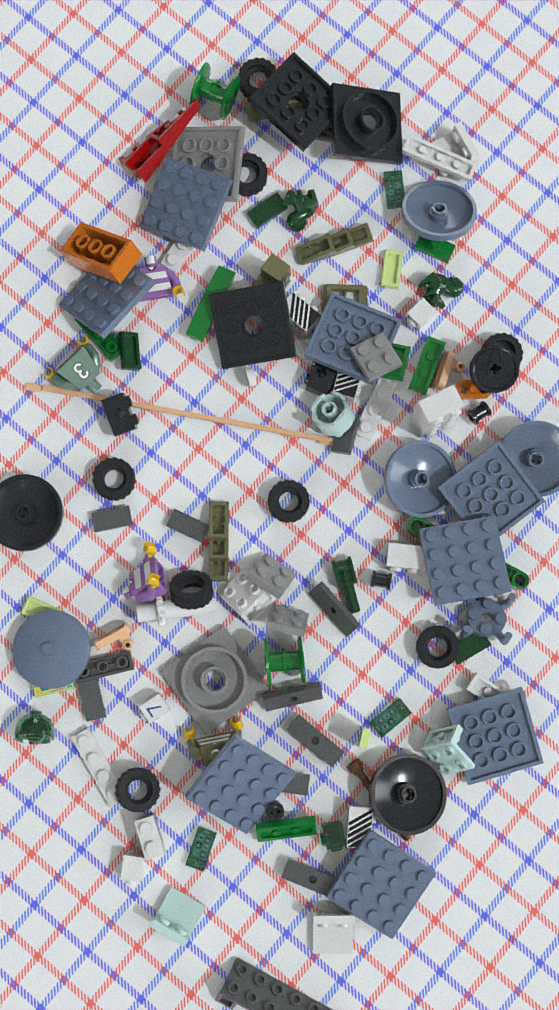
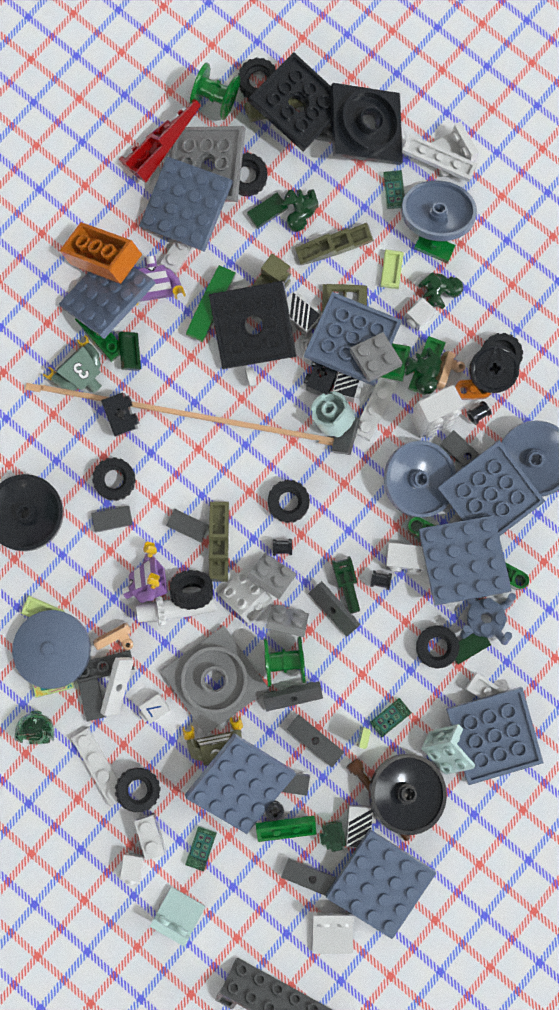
none -> white tile [100,657,134,716]
none -> black bush [273,539,292,556]
none -> dark green animal [405,347,442,394]
none -> dark grey tile [440,430,479,467]

